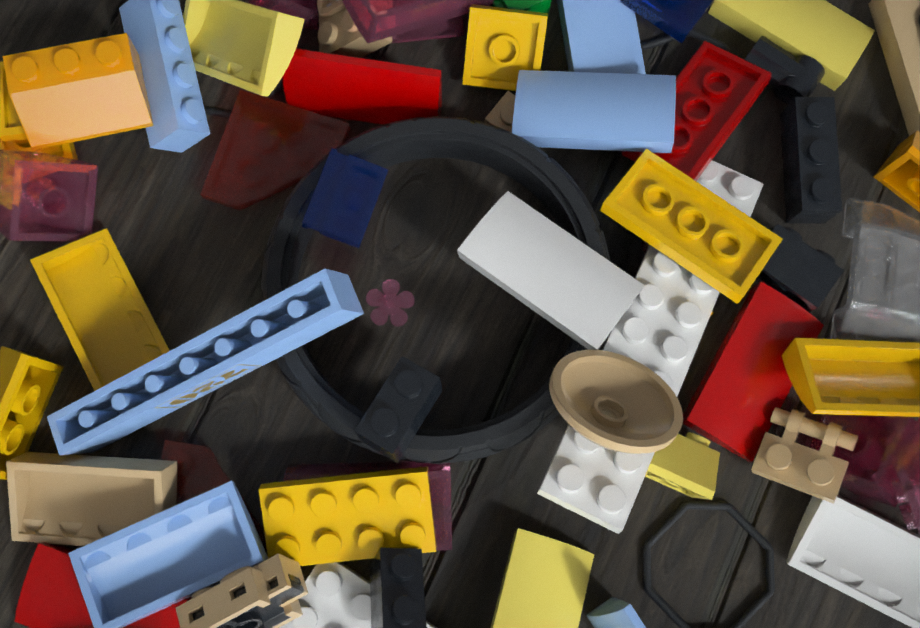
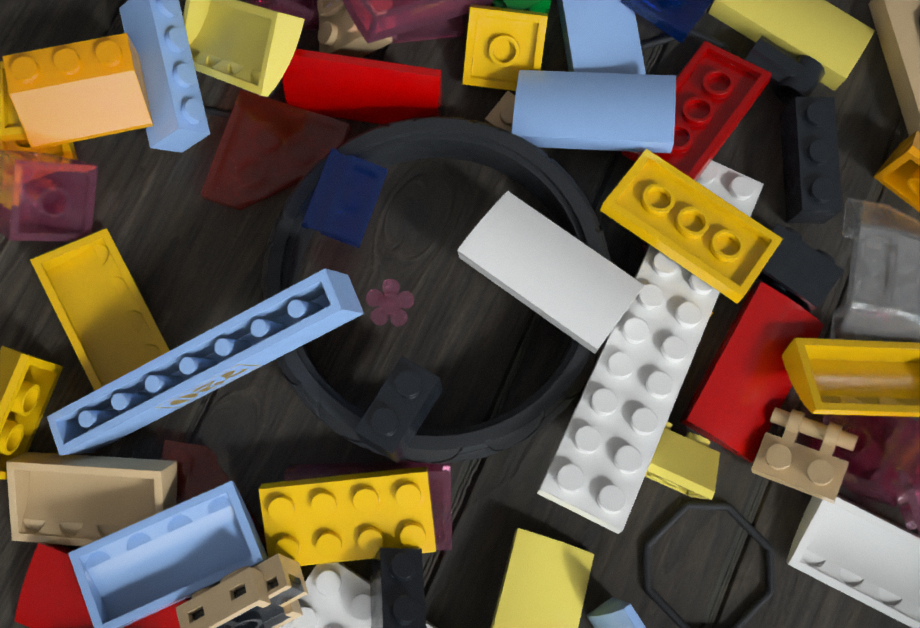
tan dish [549,350,683,454] -> none

